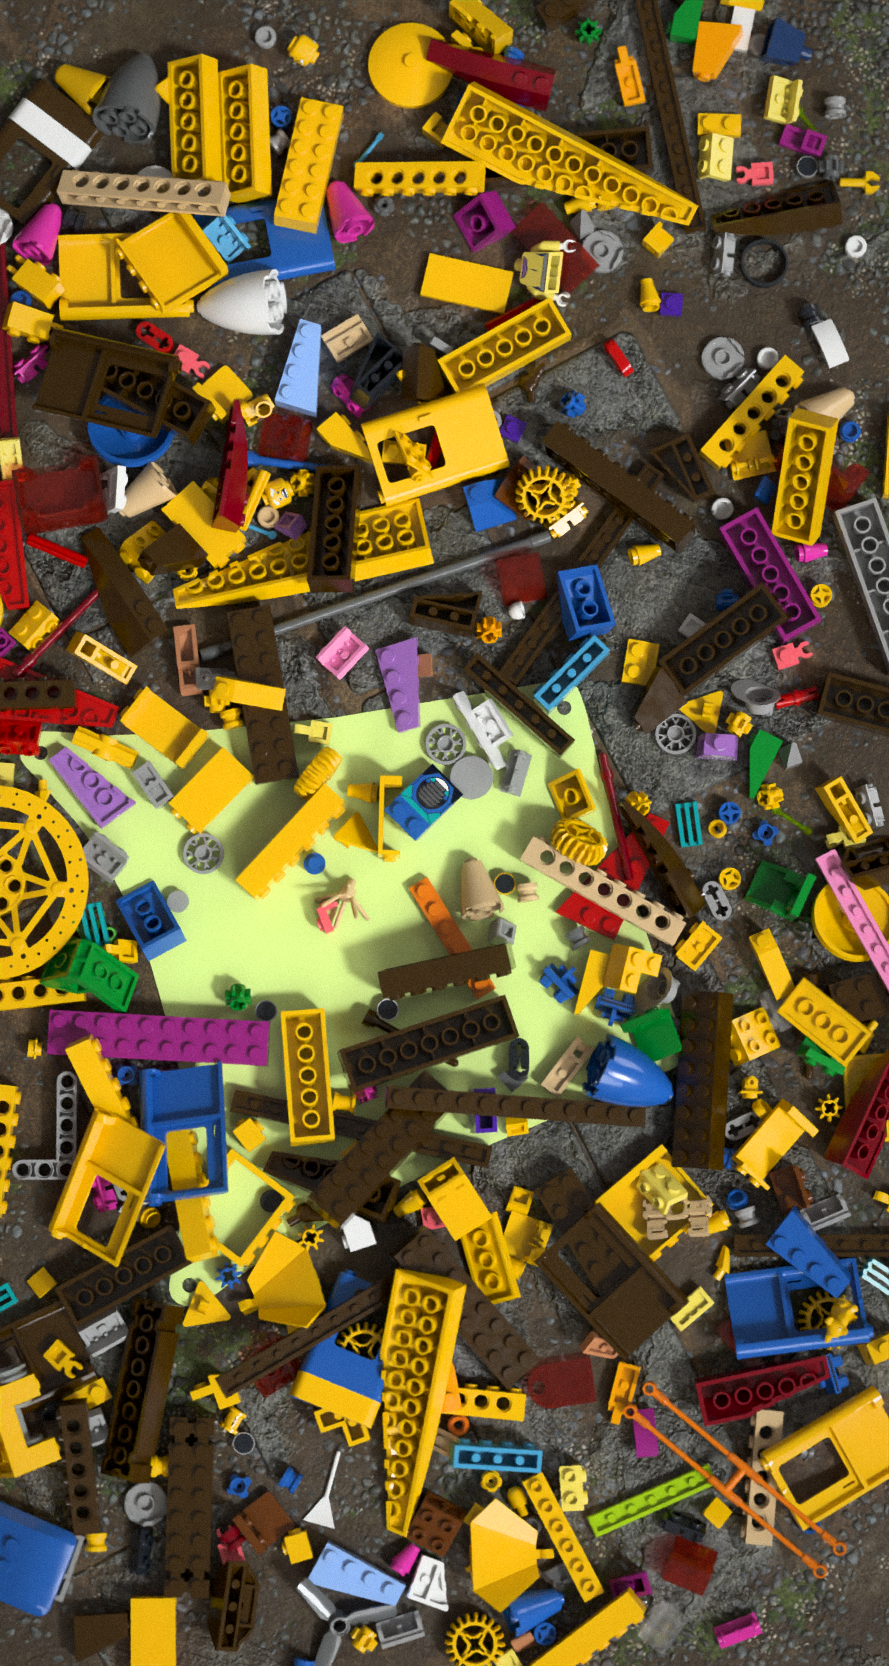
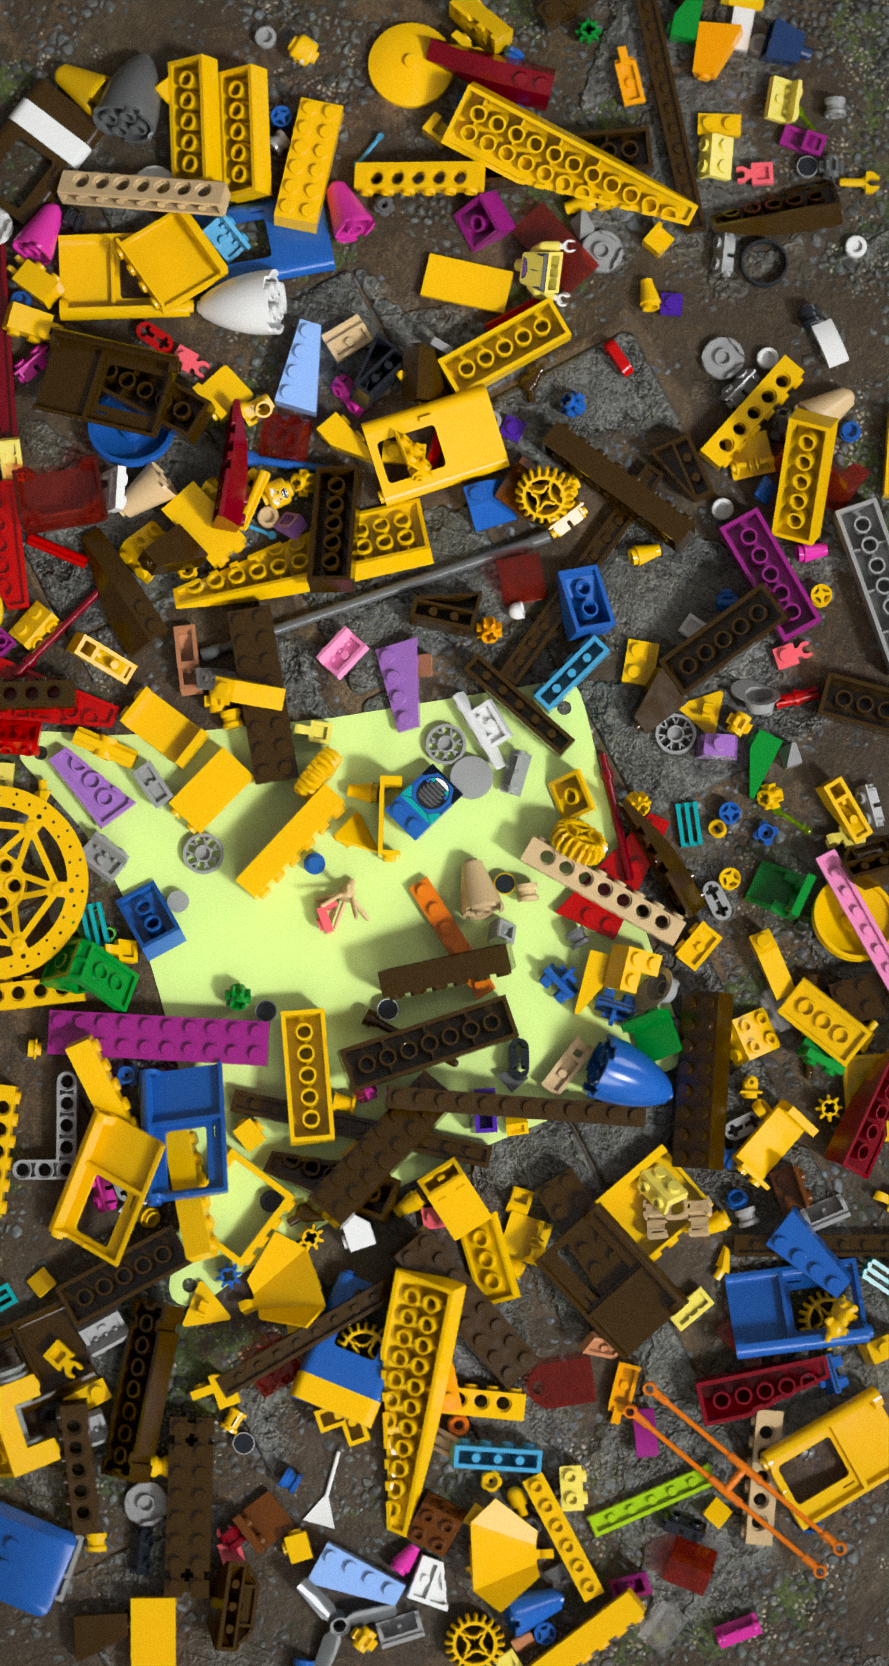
blue plate [227,1473,251,1498] -> none

